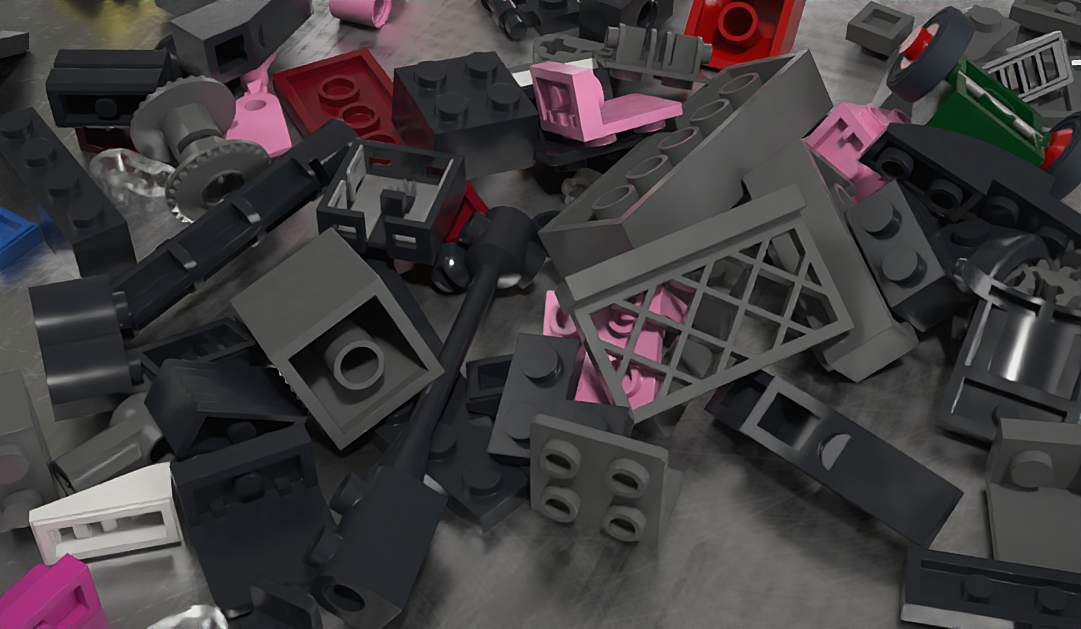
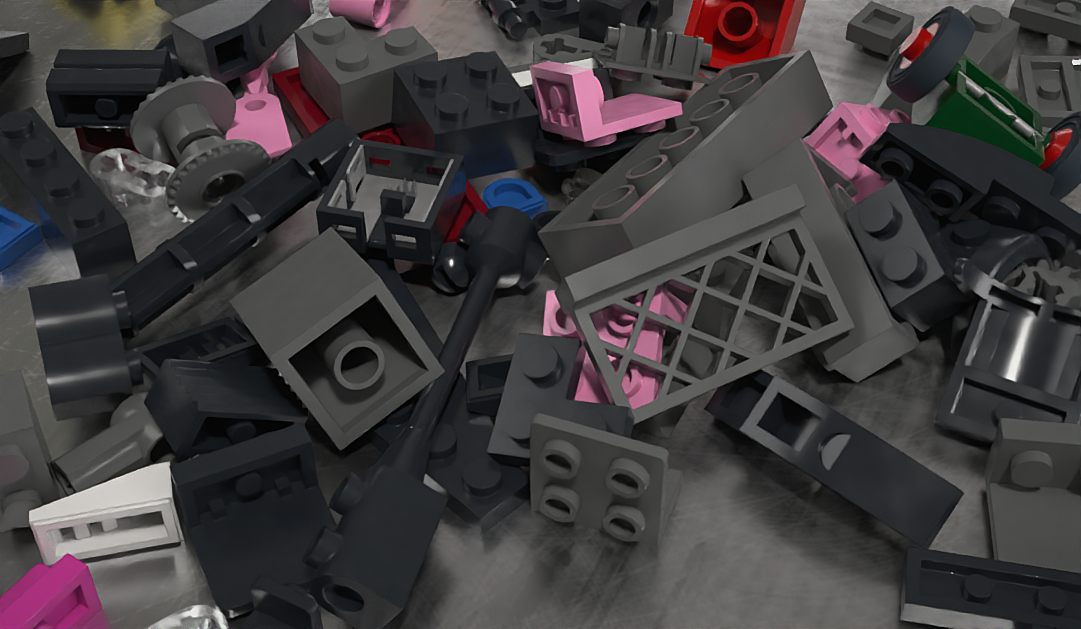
slope [973,31,1074,102] -> none
none -> dark grey brick [294,16,438,134]
none -> blue tile [483,178,548,219]

